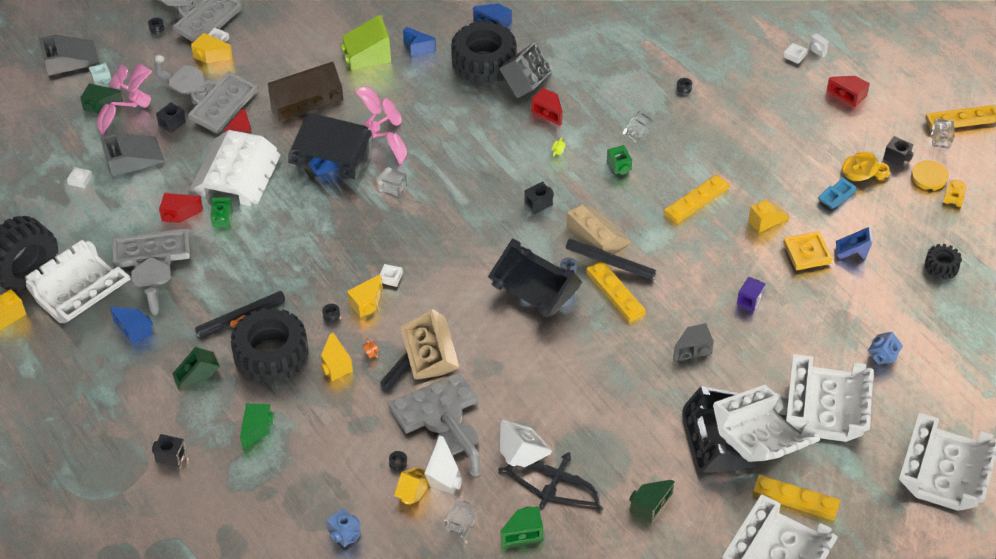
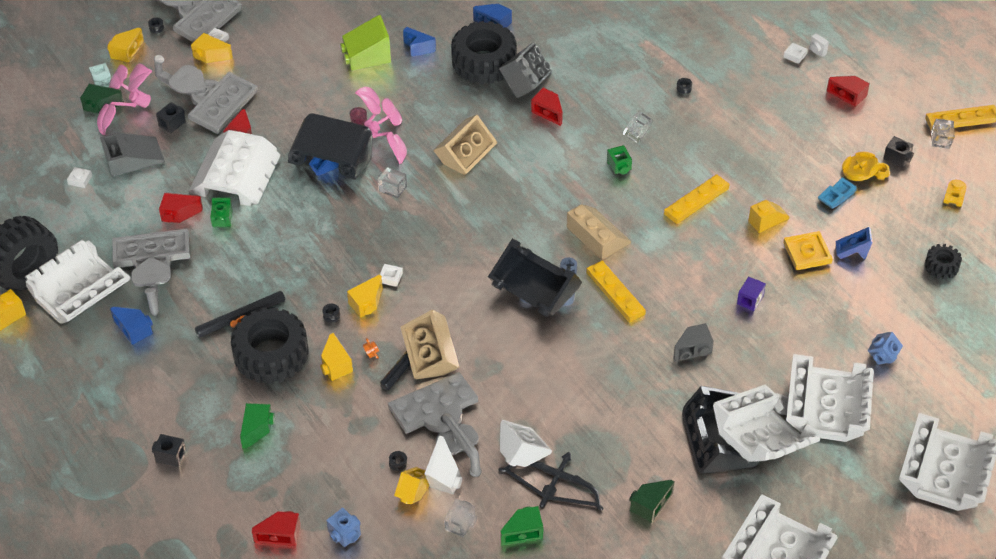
dark grey slope [39,35,99,76] -> none
dark green slope [172,347,220,389] -> none
dark brown slope [267,61,344,121] -> none
black brick [524,181,554,214] -> none
neon yellow plate [551,137,566,157] -> none
black axle [566,239,657,280] -> none
yellow plate [752,475,841,521] -> none
yellow tile [912,160,949,191] -> none
none -> yellow slope [107,27,144,63]
none -> red slope [252,511,301,547]
none -> clear pink wheel [349,107,367,125]
none -> tan slope [433,115,498,175]

